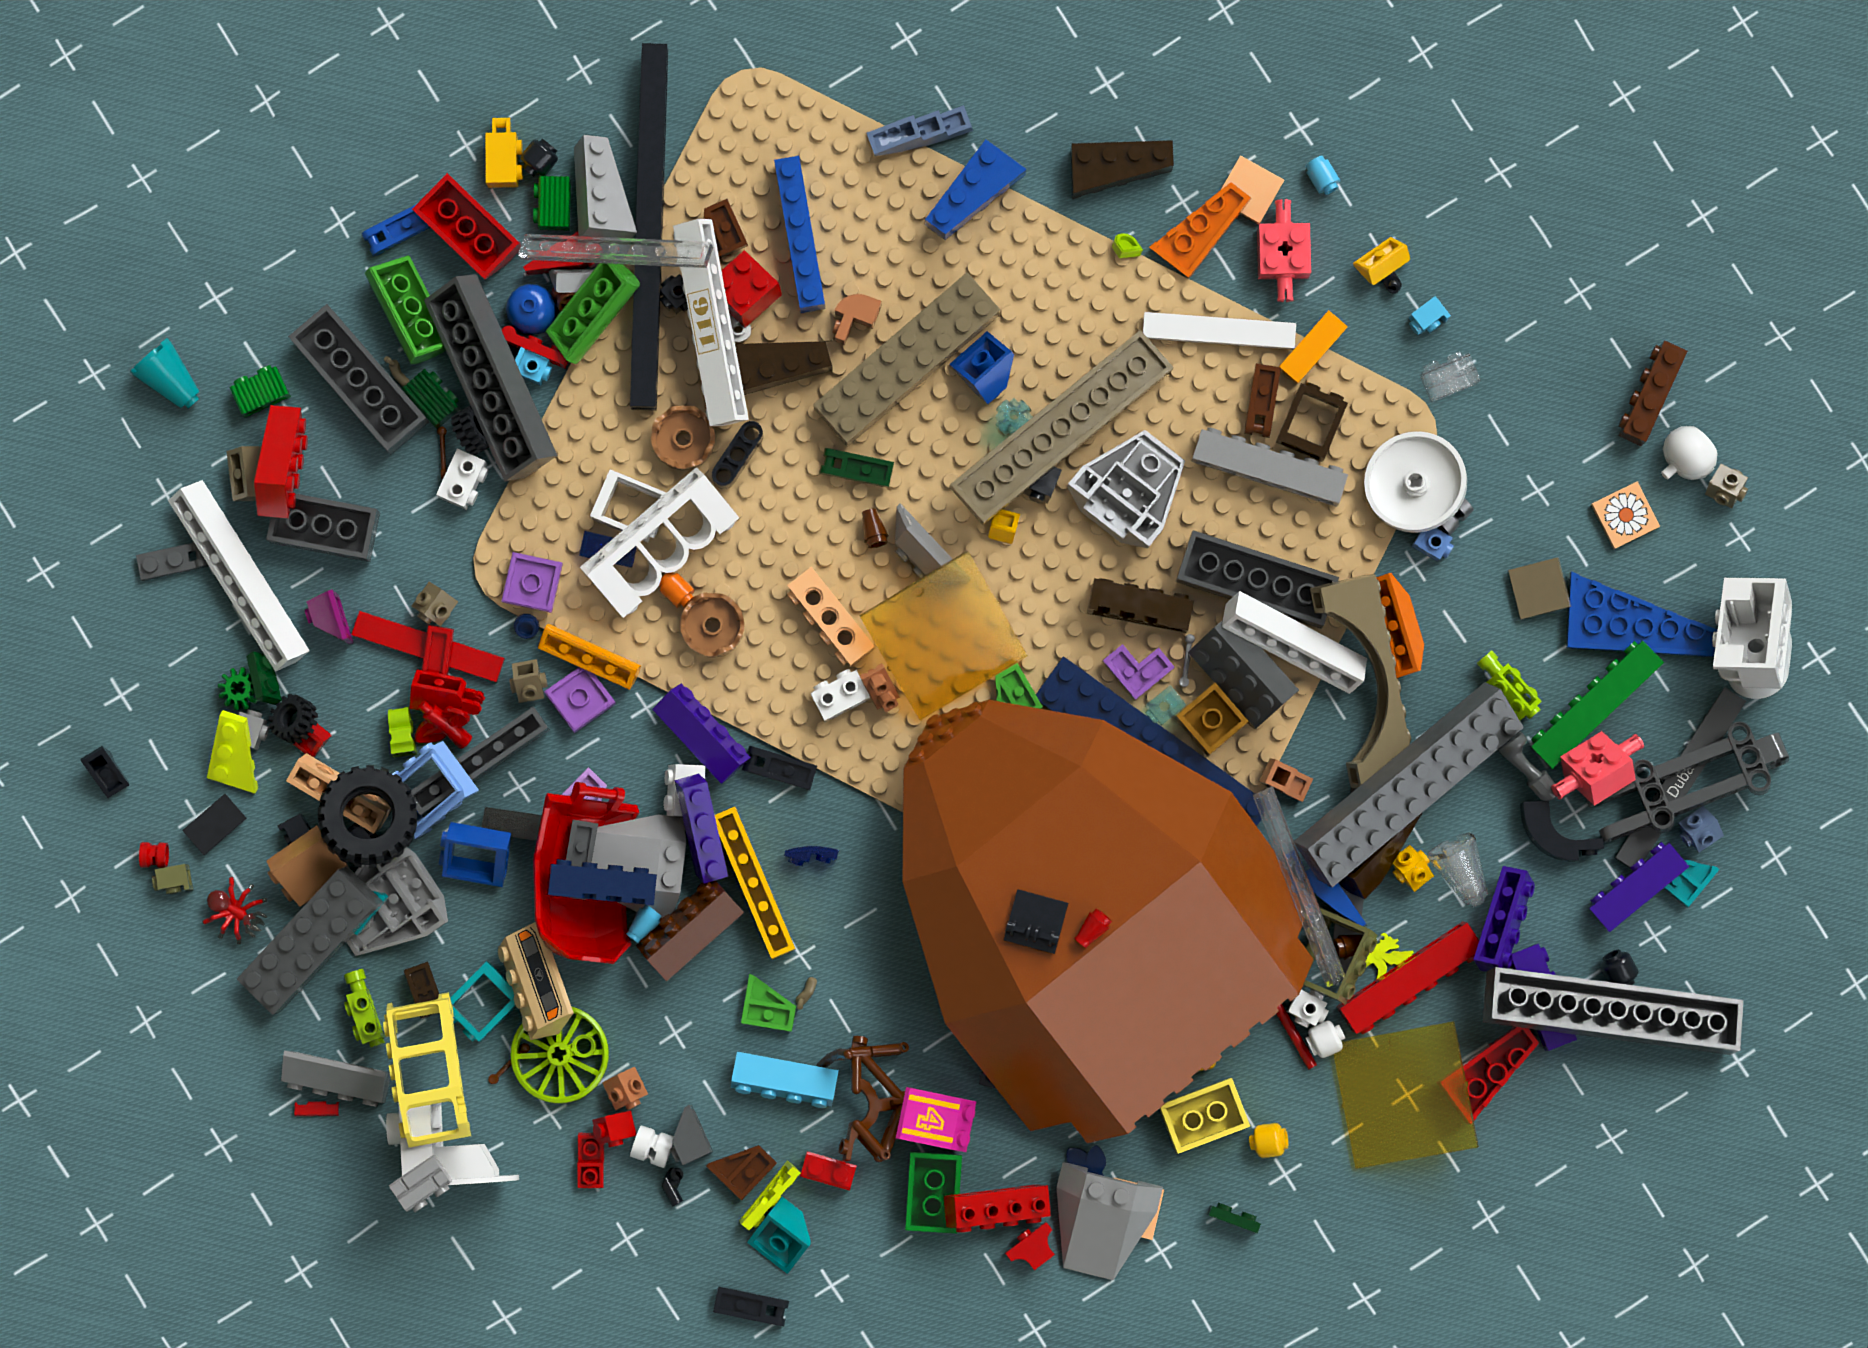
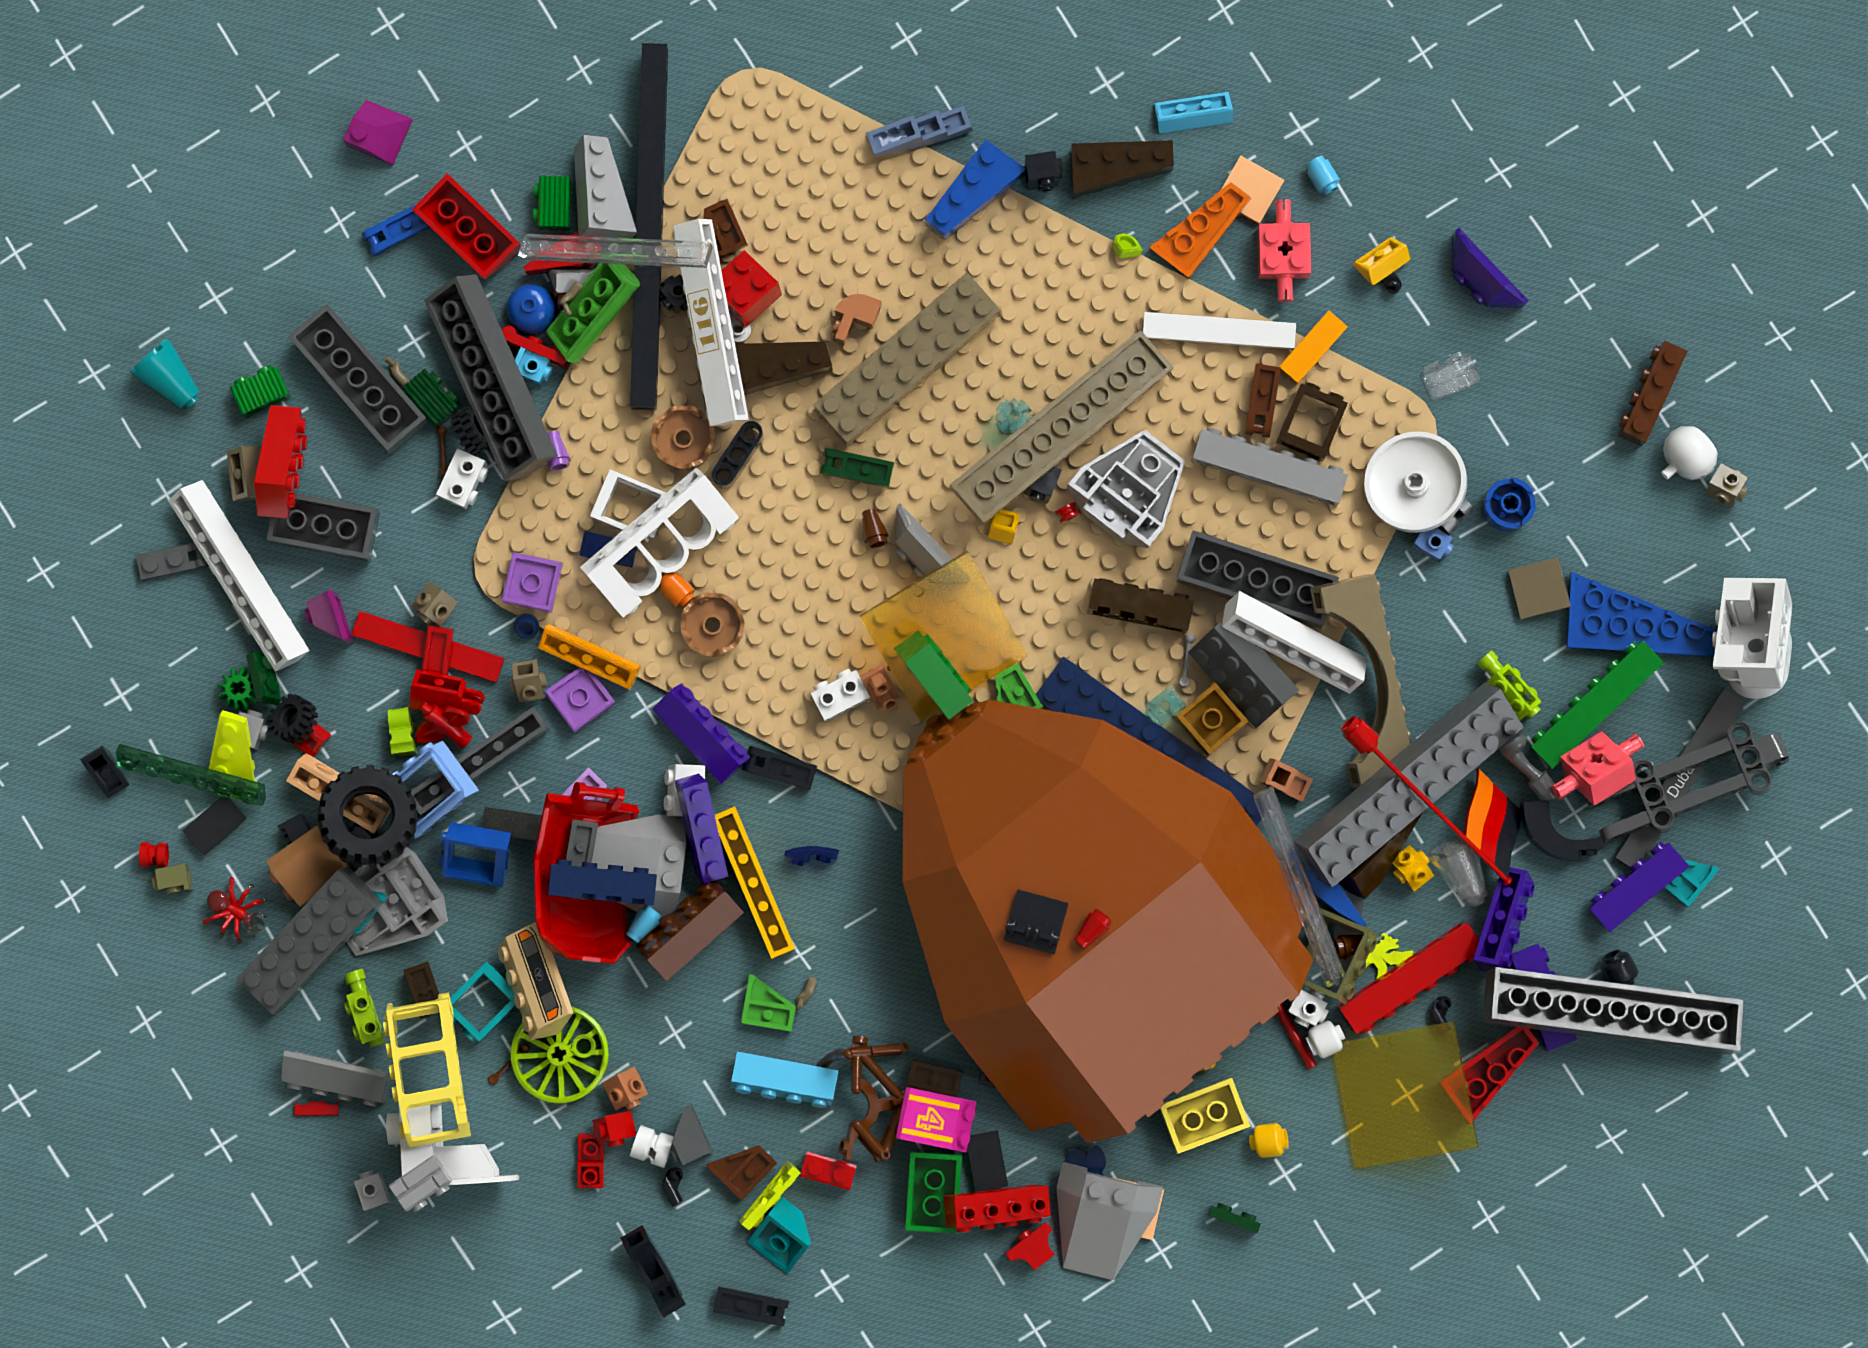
bright green brick [365,255,446,364] -> none
yellow brick [485,117,523,188] -> none
black head [521,139,558,177] -> none
blue brick [774,156,825,313] -> none
light nougat brick [787,567,875,667] -> none
blue slope [950,331,1014,404] -> none
medium lavender plate [1103,644,1175,700] -> none
orange wedge [1376,573,1424,678] -> none
medium azure brick [1409,296,1451,335] -> none
tile [1591,482,1660,549] -> none
sand blue brick [1678,806,1724,852] -> none
none -> clear green plate [116,744,266,806]
none -> magenta slope [343,100,413,165]
none -> light grey brick [354,1170,391,1211]
none -> medium lavender cone [546,431,571,471]
none -> dark tan piece [560,281,583,316]
none -> black arch [620,1225,686,1317]
none -> green brick [894,630,973,720]
none -> dark brown hinge [907,1059,963,1097]
none -> black piece [967,1130,1008,1192]
none -> black brick [1024,151,1063,192]
none -> red bush [1055,502,1081,523]
none -> medium azure slope [1154,92,1233,133]
none -> flag [1340,716,1521,885]
none -> black arm [1430,996,1452,1035]
none -> dark purple wedge [1451,228,1529,308]
none -> blue brick [1482,478,1536,532]

